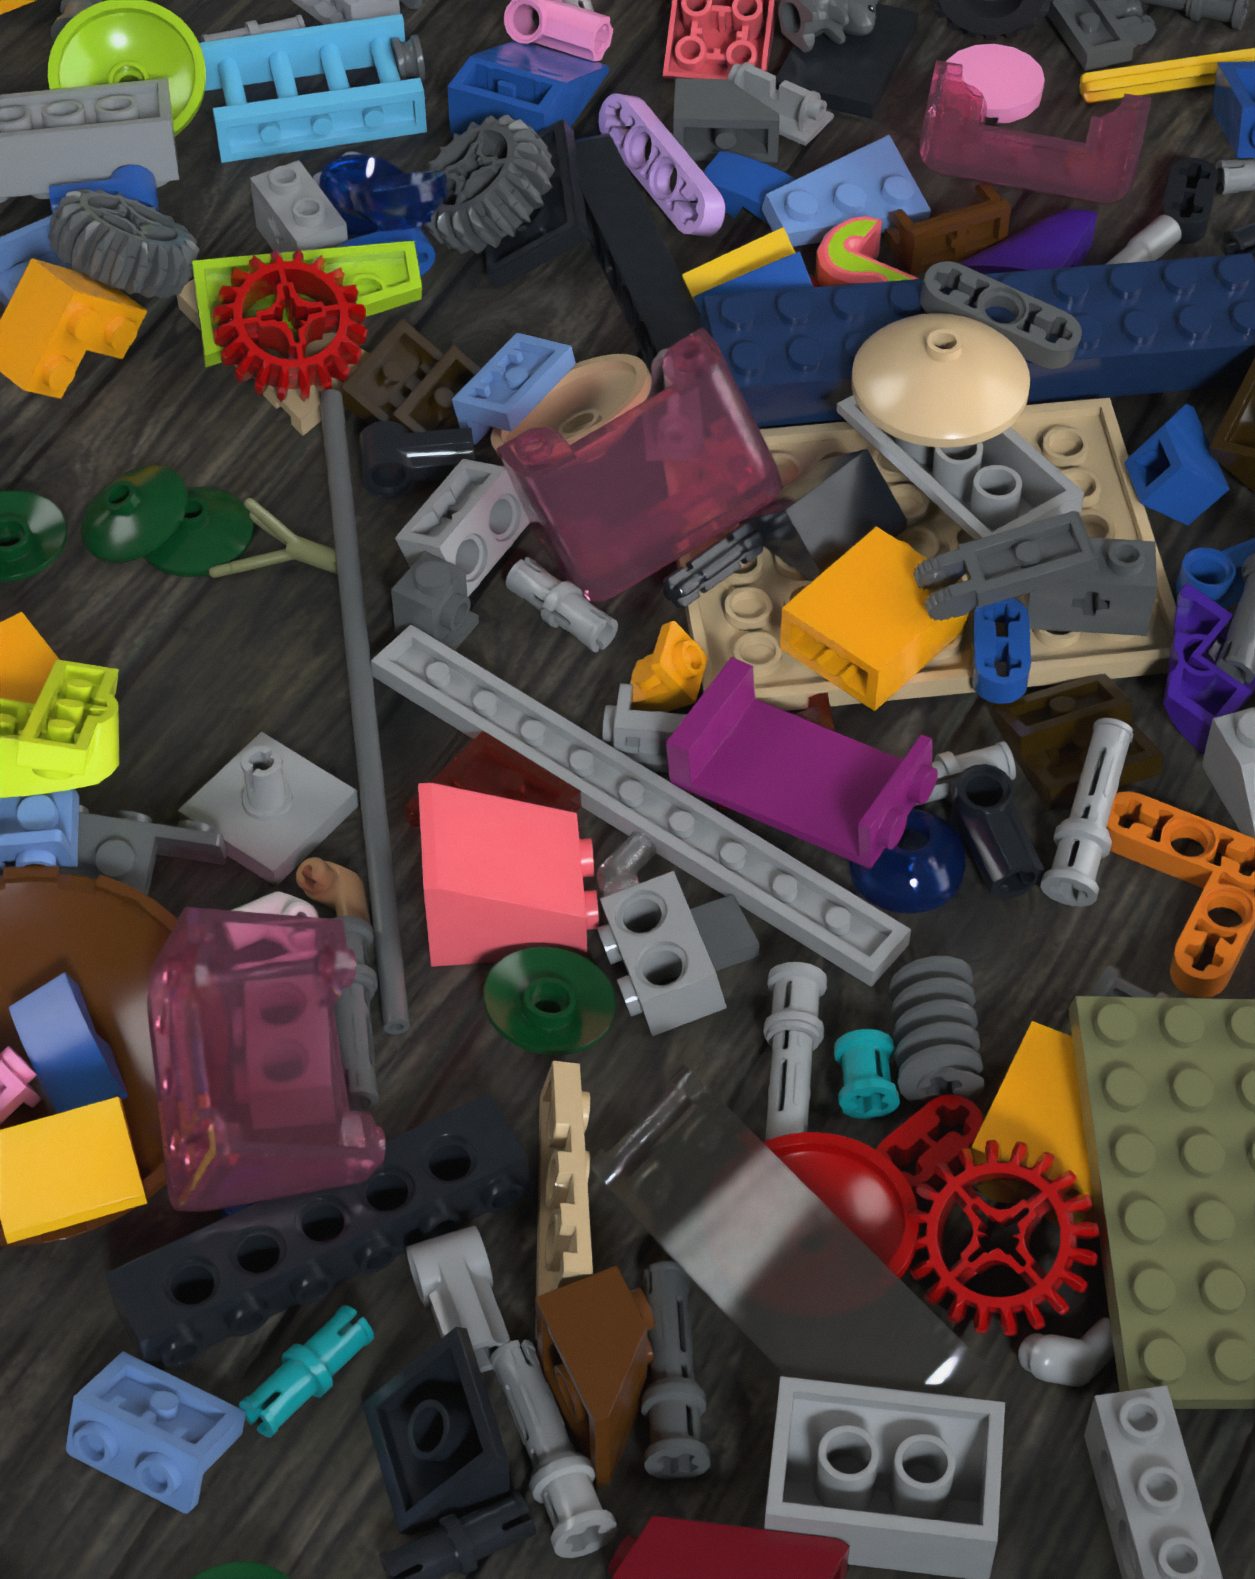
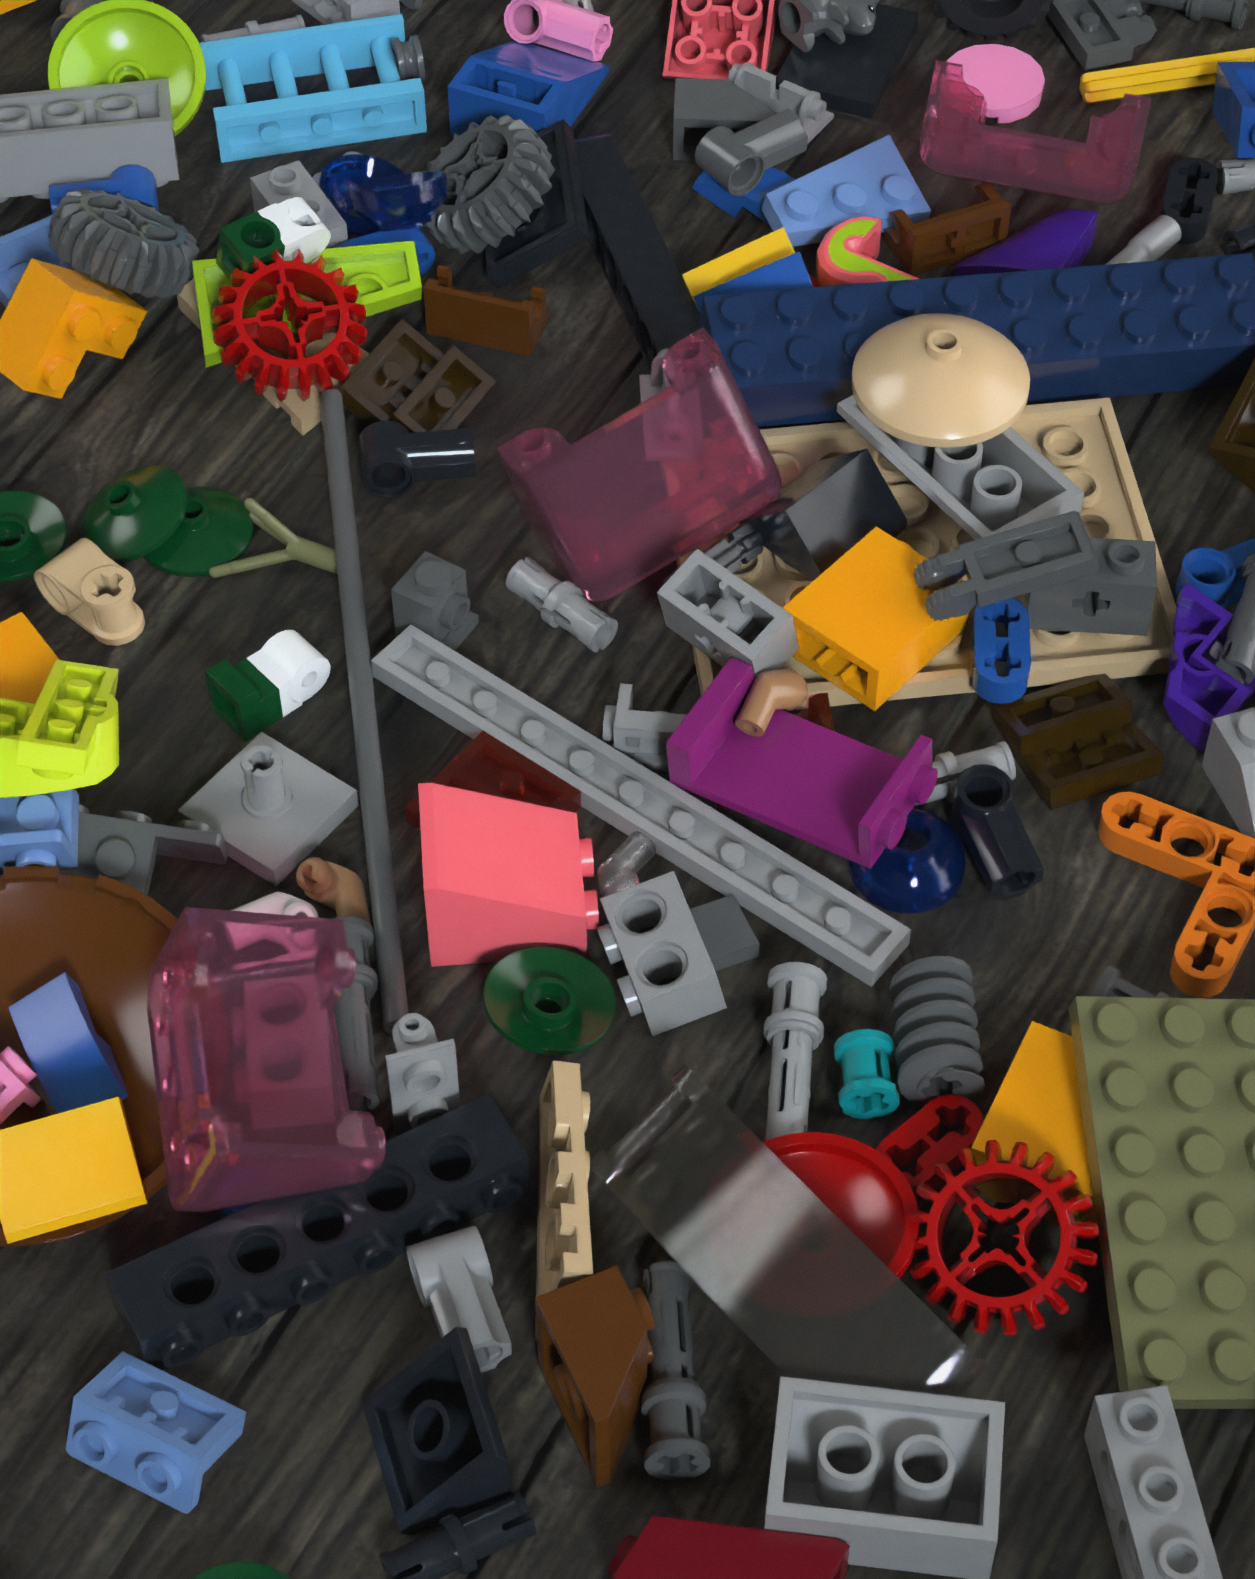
teal pin [239,1305,374,1438] -> none
light grey brick [395,459,532,597] -> none
medium blue bracket [452,333,576,444] -> none
light grey pin [490,1340,618,1558] -> none
tan dish [491,354,652,469] -> none
lavender beam [598,94,725,237] -> none
light orange bracket [630,621,708,712] -> none
dark grey beam [920,261,1082,369] -> none
light grey arm [1018,1317,1115,1387] -> none
light grey pin [1040,718,1134,907] -> none
blue slope [1124,404,1229,526] -> none
none -> tan piece [34,538,145,646]
none -> leg [205,630,331,742]
none -> leg [216,197,331,281]
none -> light grey hinge [385,1013,460,1135]
none -> reddish brown hinge [423,265,549,357]
none -> light grey brick [657,549,799,680]
none -> dark grey piece [695,108,808,196]
none -> medium nougat arm [735,669,808,737]

